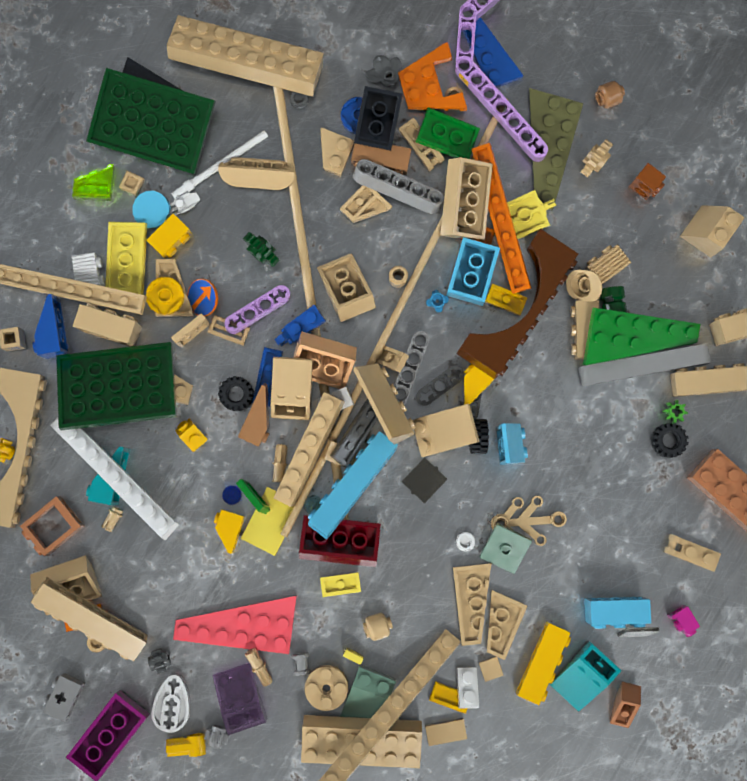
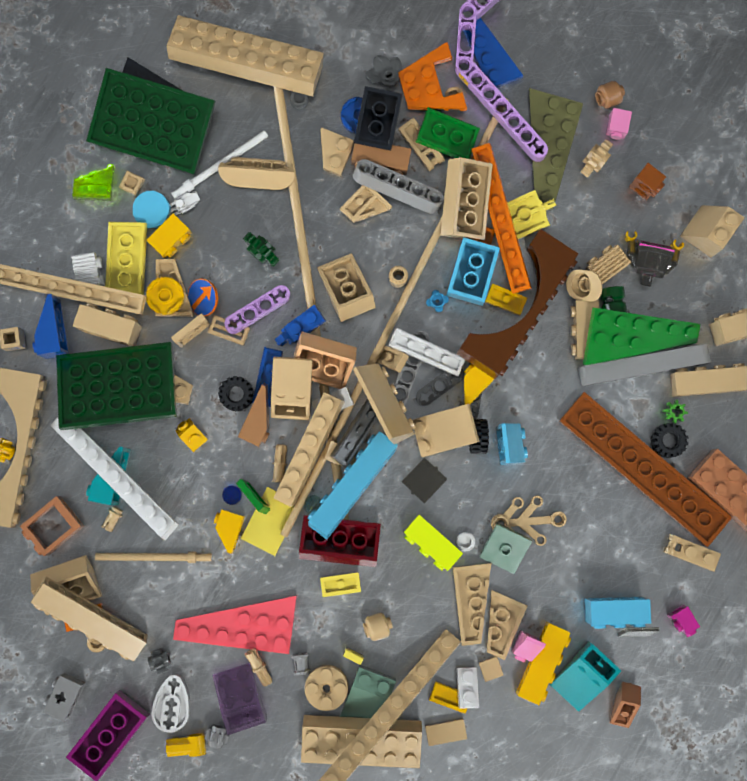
none -> tan bar [95,551,212,563]
none -> white tile [389,328,465,376]
none -> neon yellow brick [404,514,463,571]
none -> bright pink slope [511,630,546,663]
none -> dark orange plate [559,392,733,547]
none -> bright pink brick [606,108,632,140]
none -> clear smoke torso [625,231,684,287]

